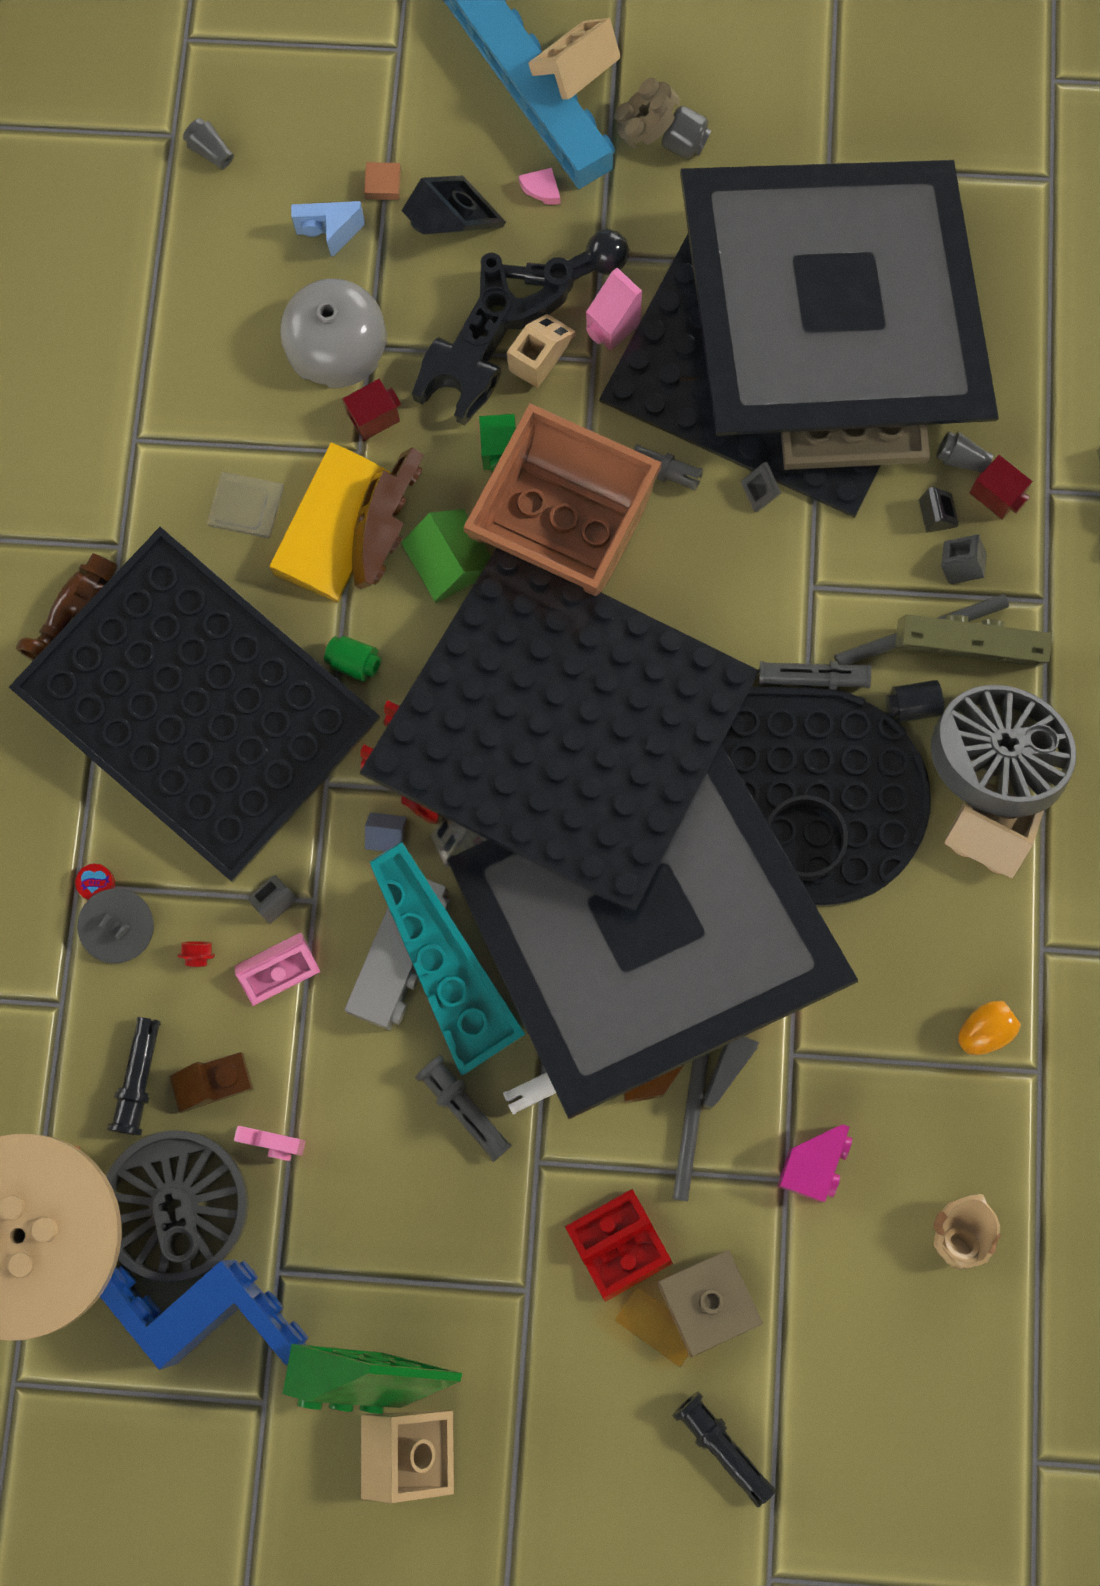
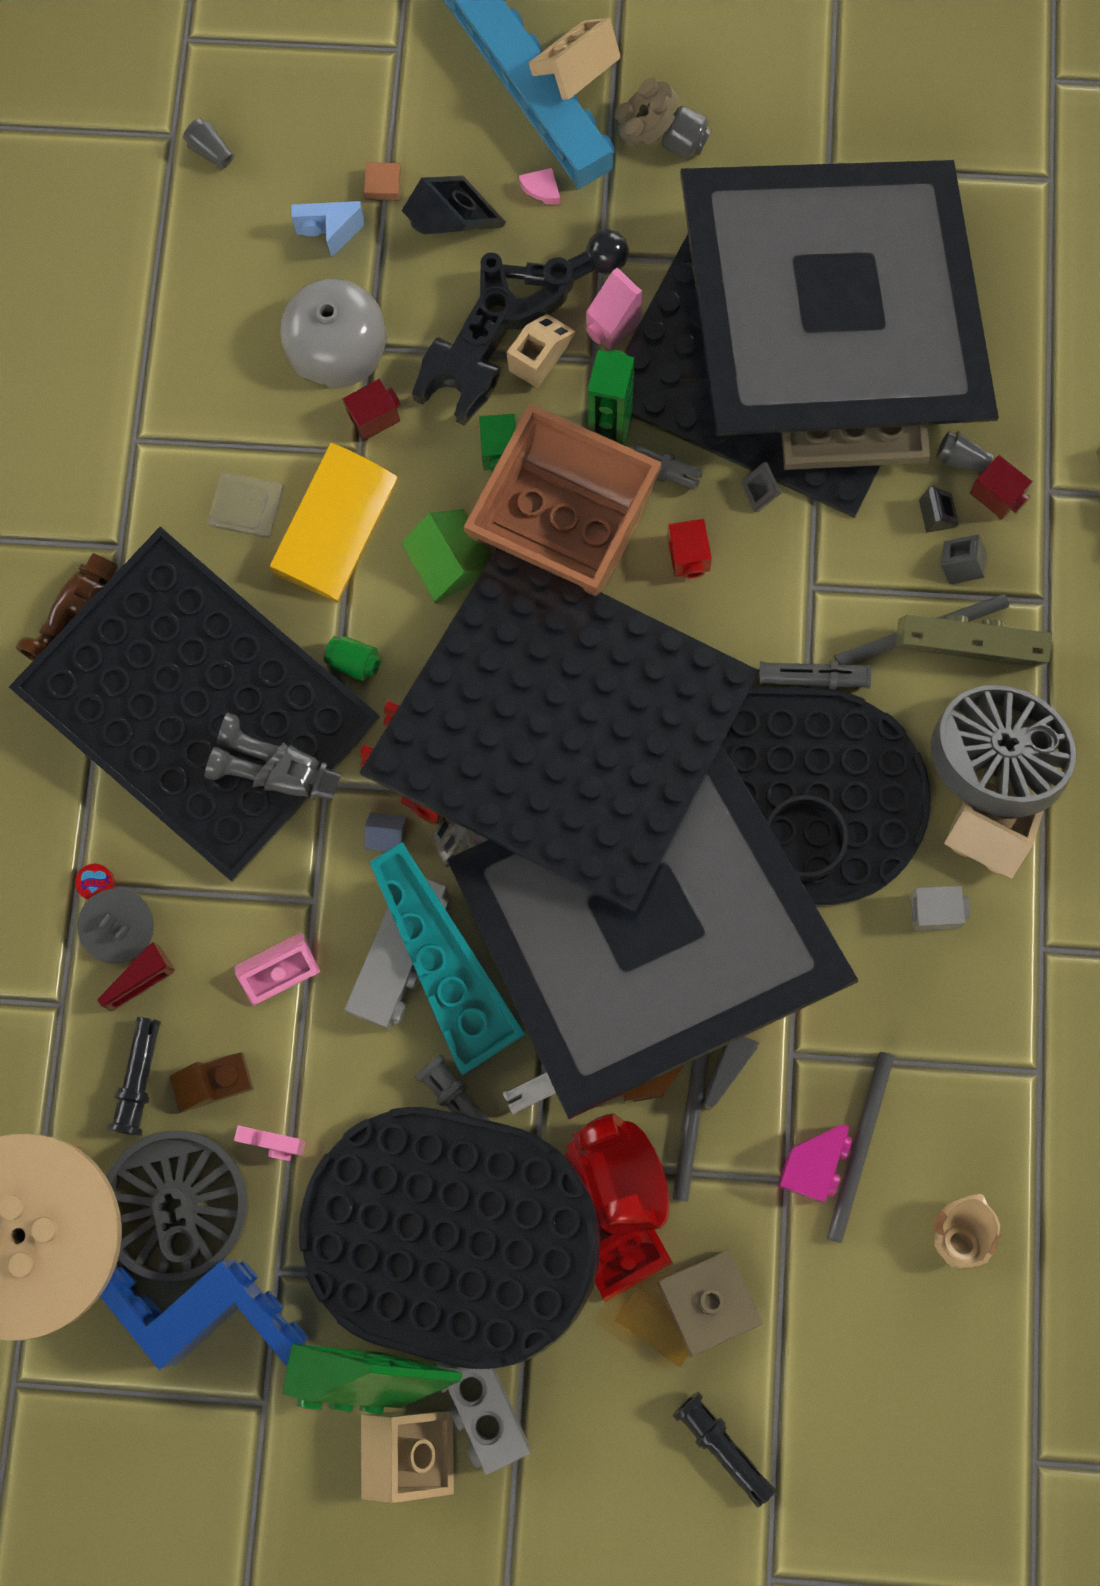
red plate [177,941,215,967] -> none
dark grey slope [248,875,298,924] -> none
reddish brown slope [352,447,424,589] -> none
black brick [886,680,944,723] -> none
light orange animal [958,1001,1021,1055] -> none
none -> dark red slope [97,942,175,1011]
none -> dark grey piece [204,712,342,801]
none -> black tile [299,1107,600,1369]
none -> light grey brick [436,1361,531,1475]
none -> red piece [564,1113,670,1235]
none -> green brick [587,350,634,446]
none -> red brick [667,518,712,579]
none -> dark grey piece [827,1052,895,1243]
none -> light grey brick [910,886,970,932]

